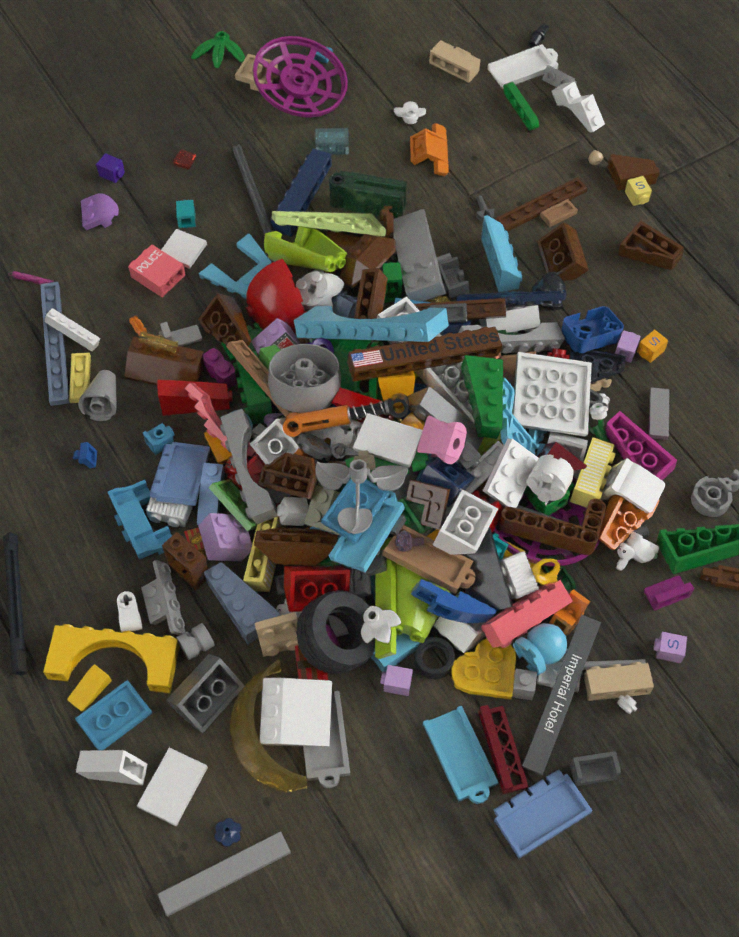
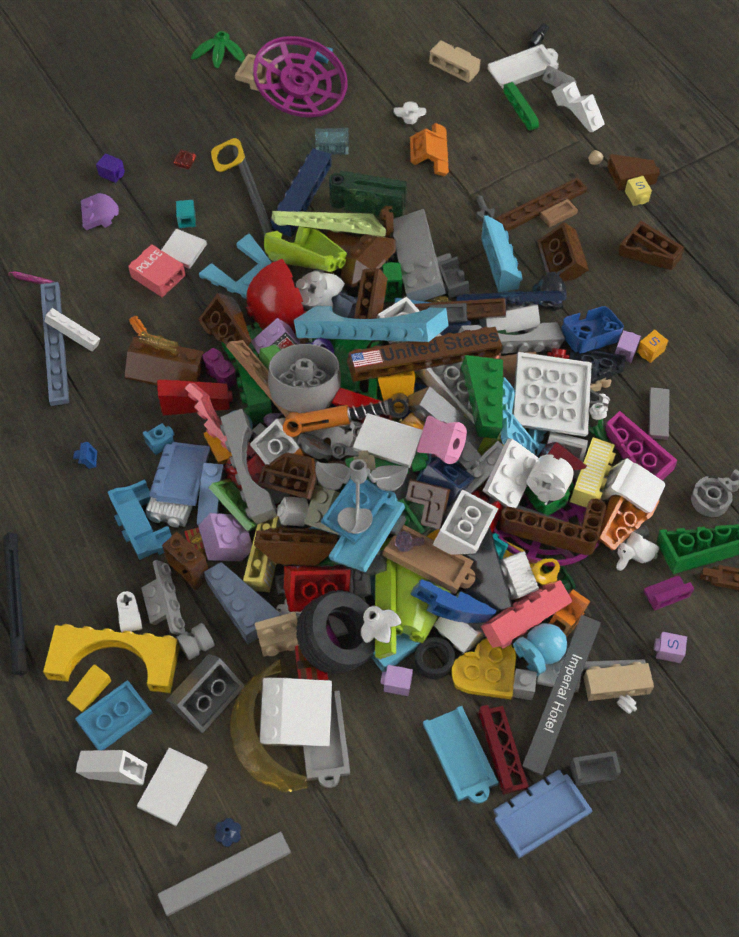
light yellow tile [69,353,91,403] -> none
light grey cone [78,370,116,421] -> none
light grey bracket [159,322,202,347] -> none
none -> yellow piece [211,138,245,172]

